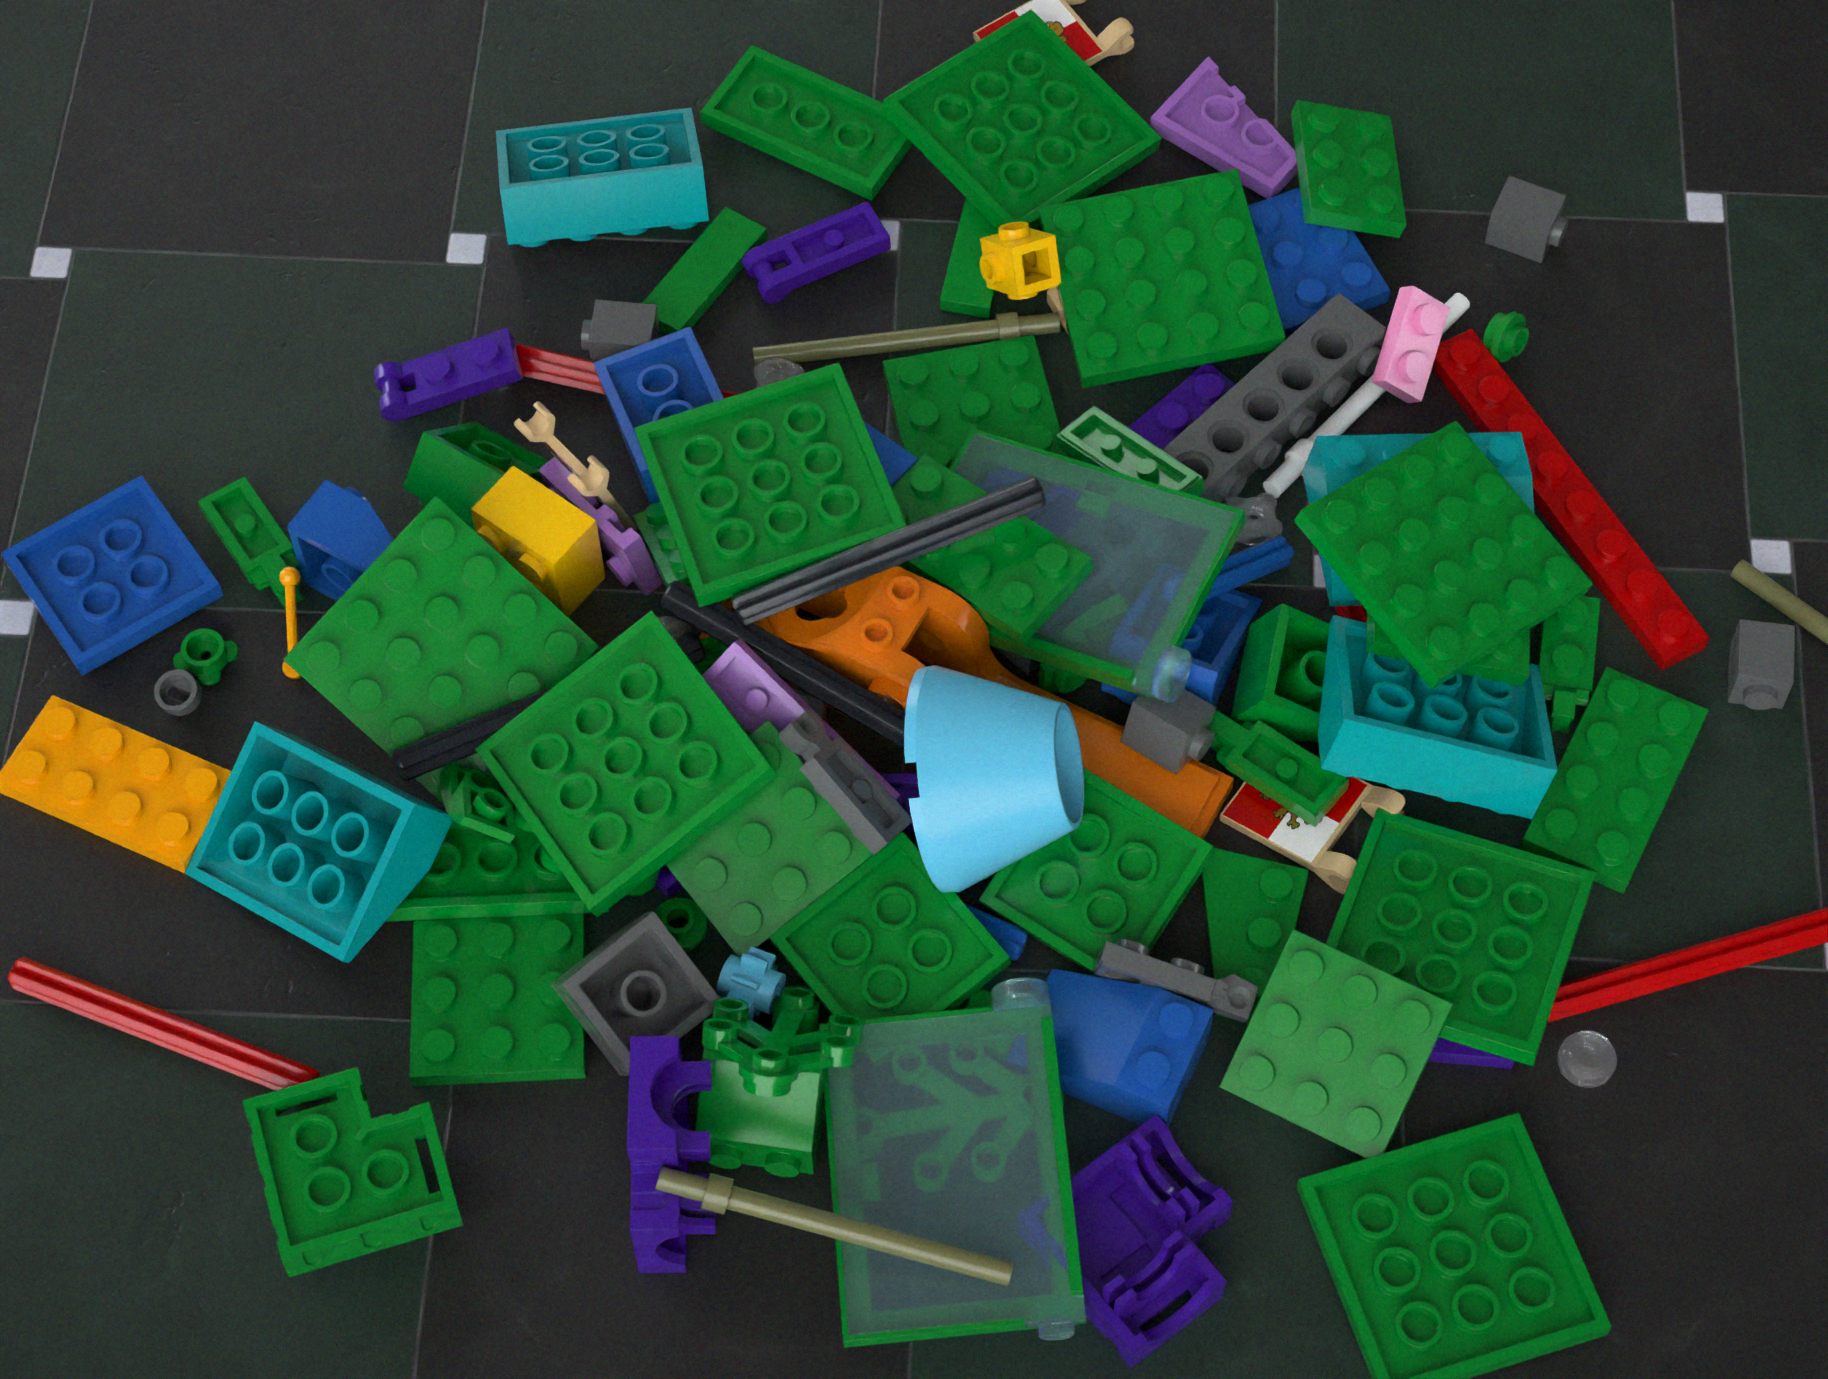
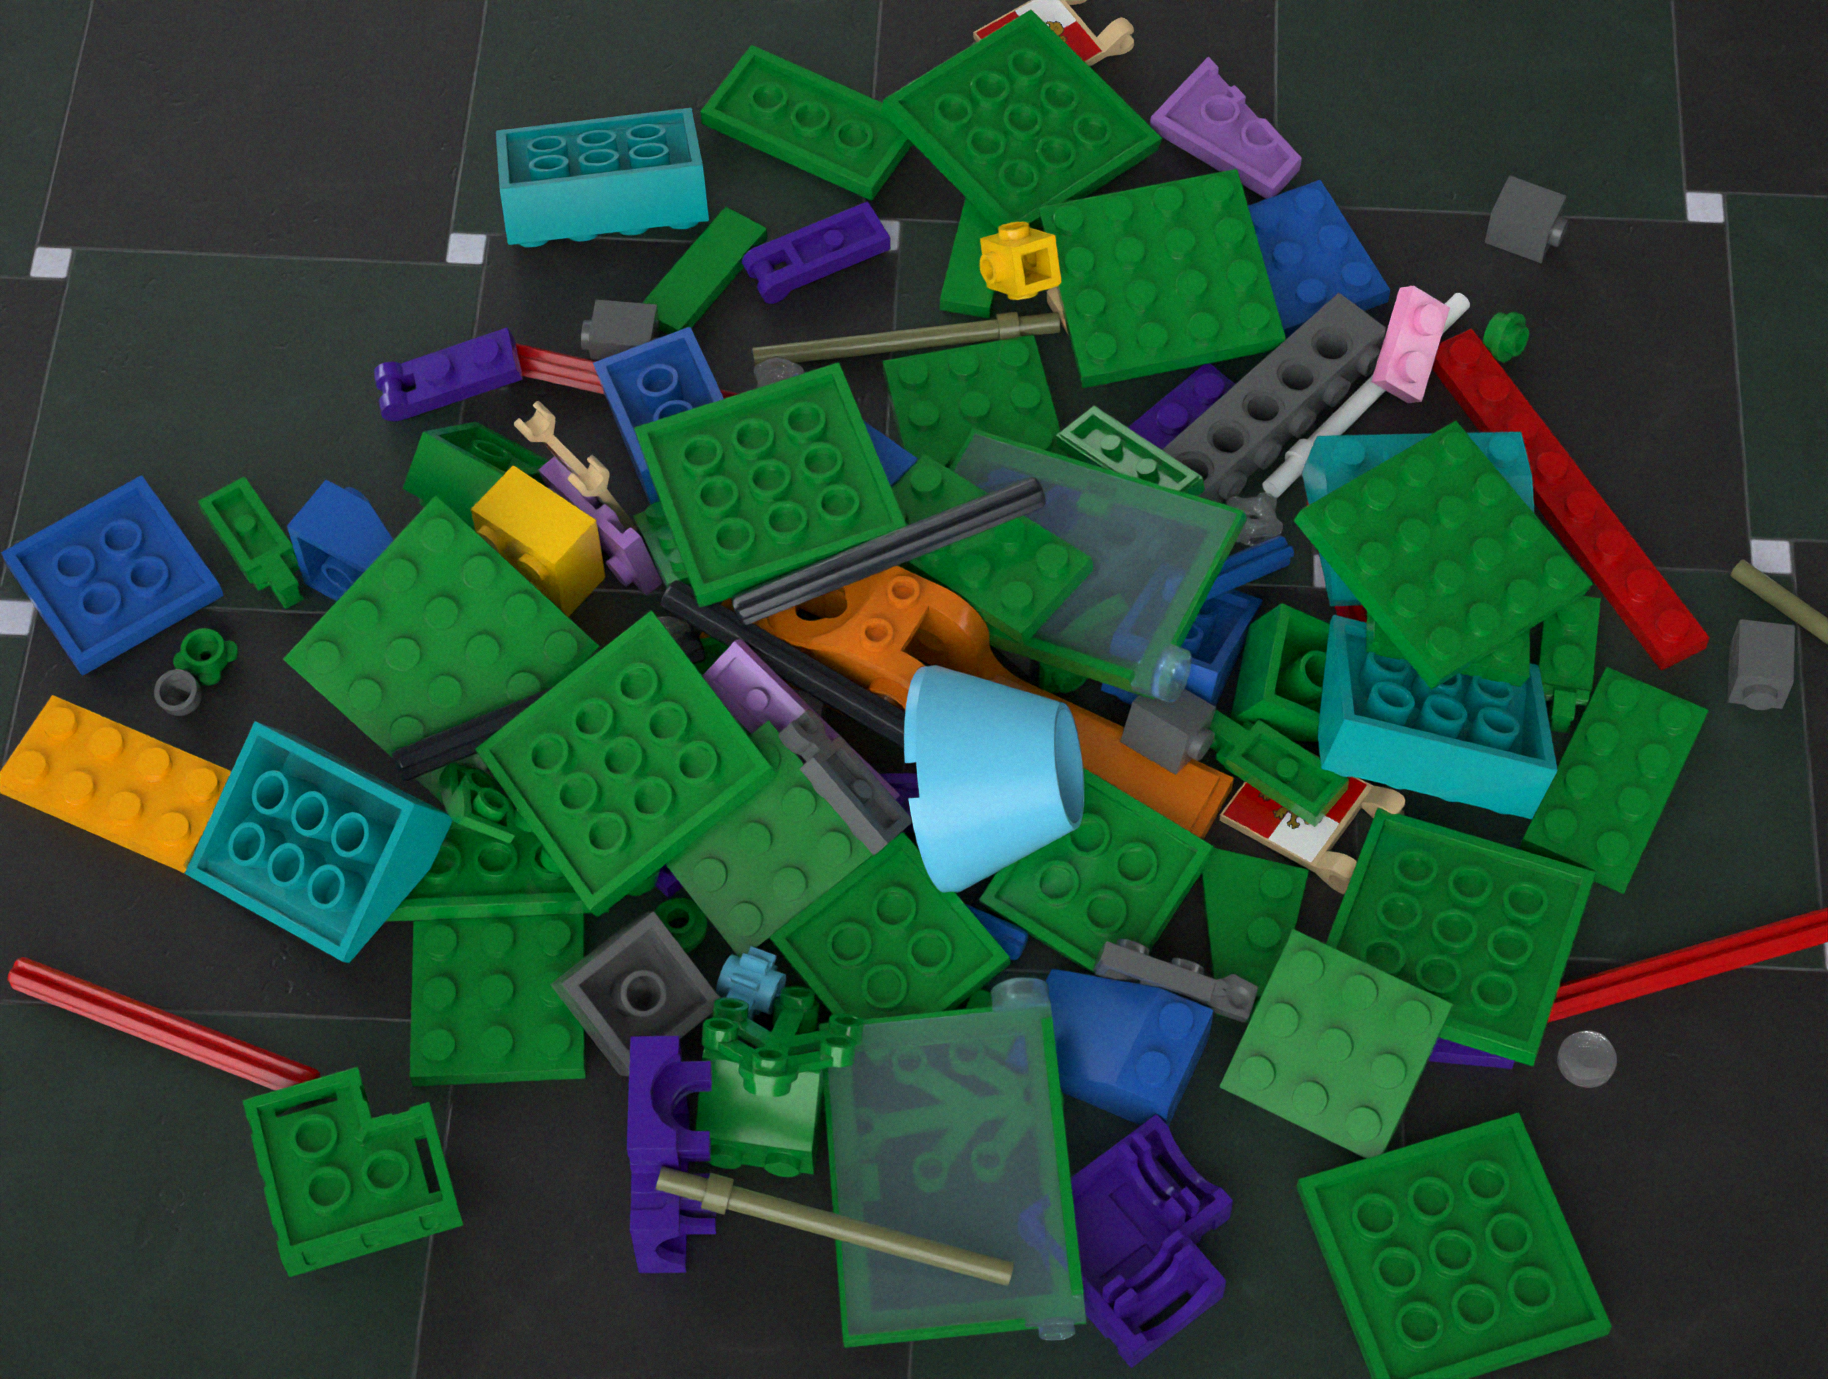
light orange hinge [279,566,302,679] -> none
green plate [1291,100,1407,238] -> none

